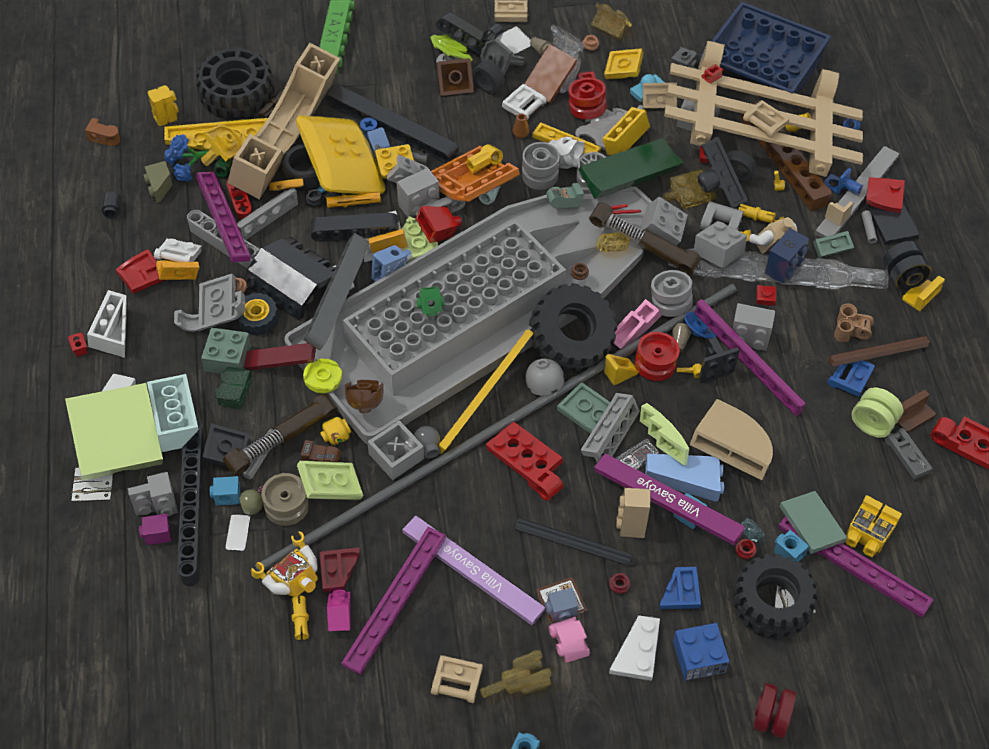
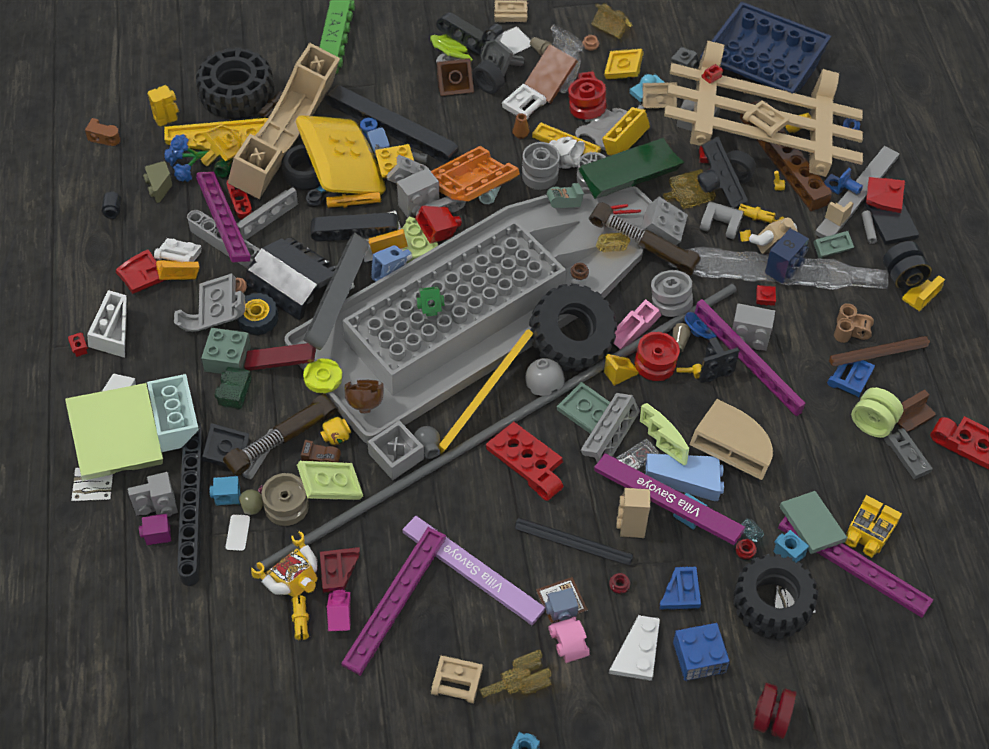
light orange tile [269,179,304,191] -> none
yellow piece [466,144,503,173] -> none
light grey brick [694,221,747,268] -> none

